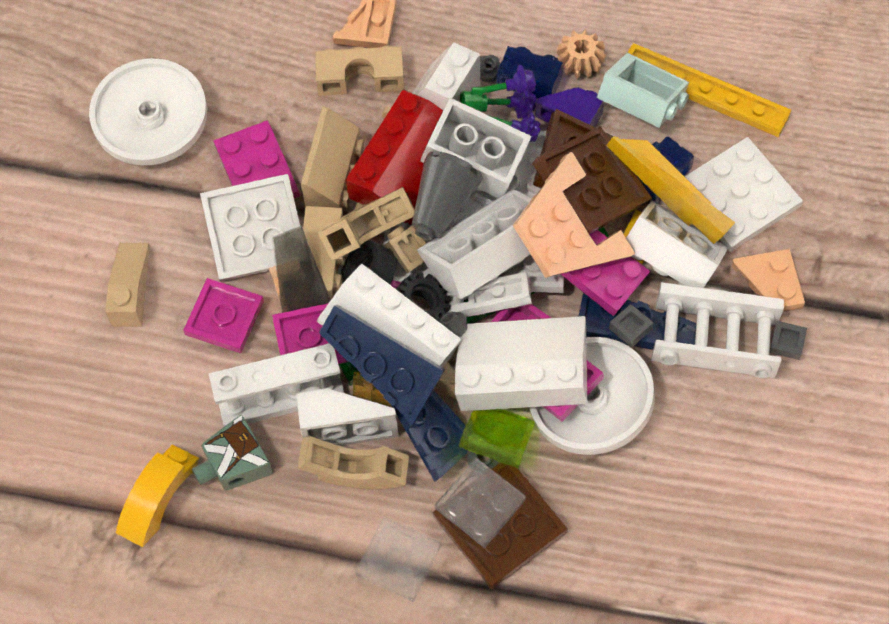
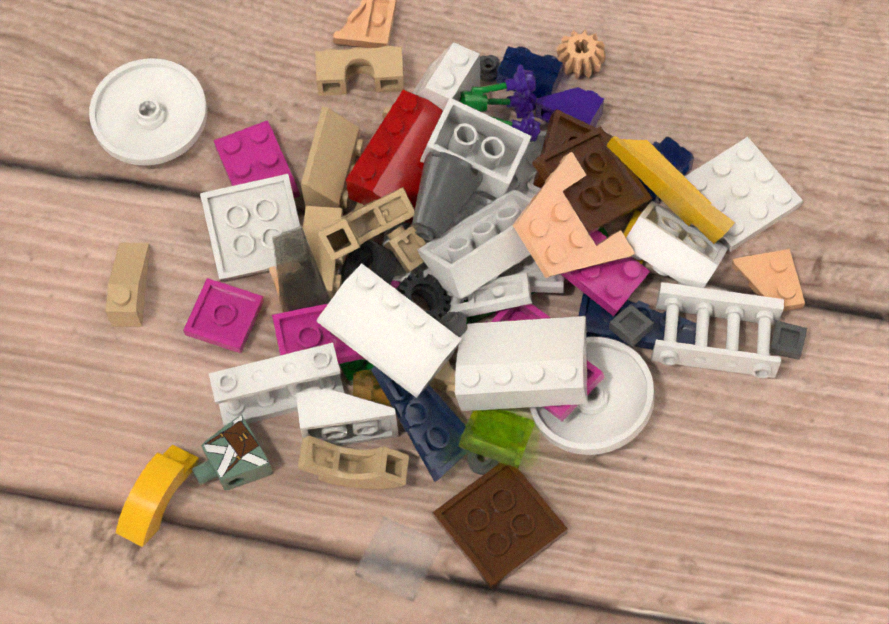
dark blue wing [319,305,446,426] -> none
clear plate [435,458,526,548] -> none
light aqua window [597,53,689,128] -> none
yellow tile [627,43,792,138] -> none

